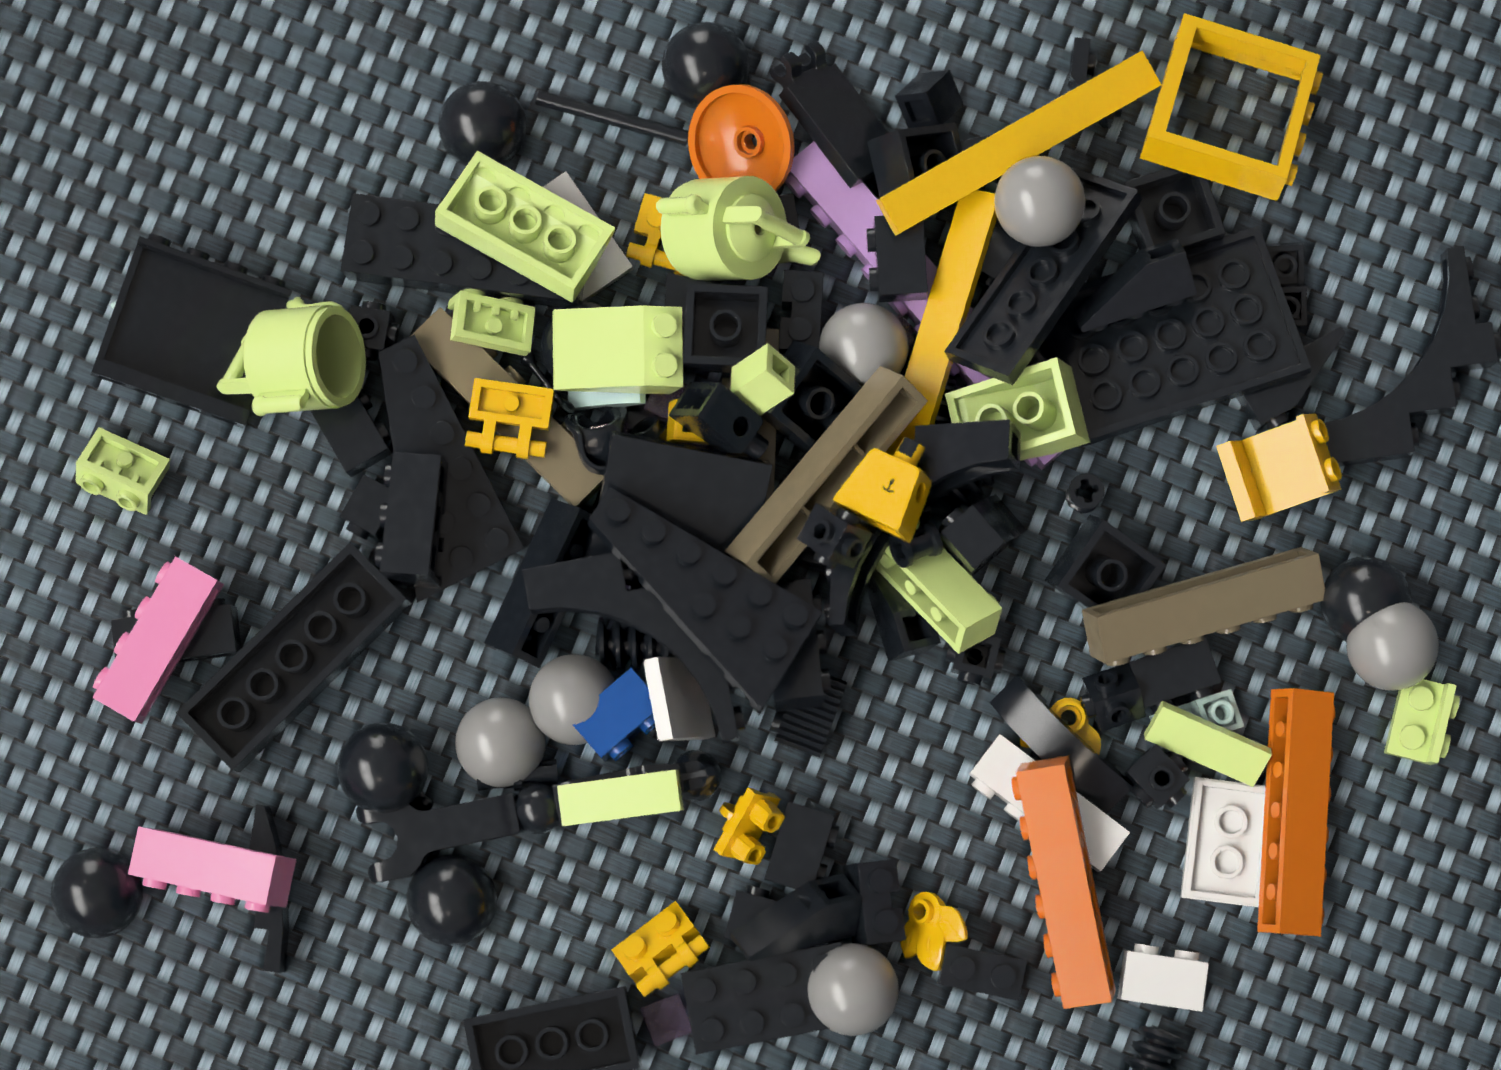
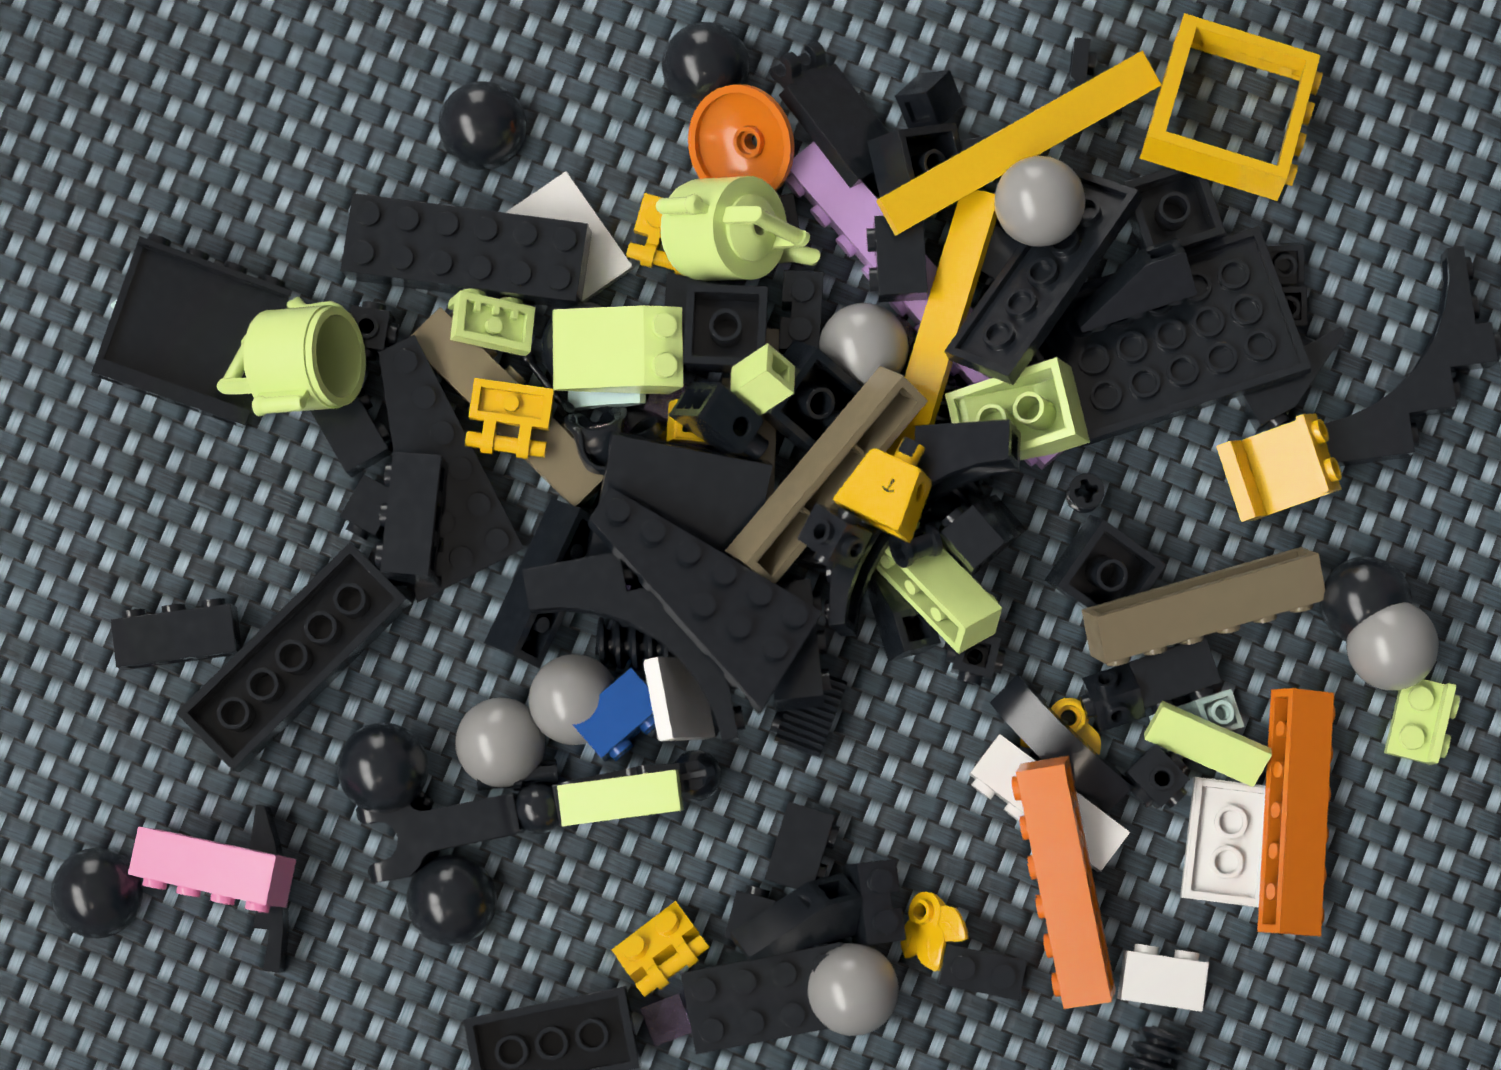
yellowish green bracket [76,427,170,514] -> none
bright pink brick [92,556,224,724] -> none
yellowish green slope [435,151,615,303] -> none
black bar [535,90,689,146] -> none
yellow hips [714,787,785,865] -> none

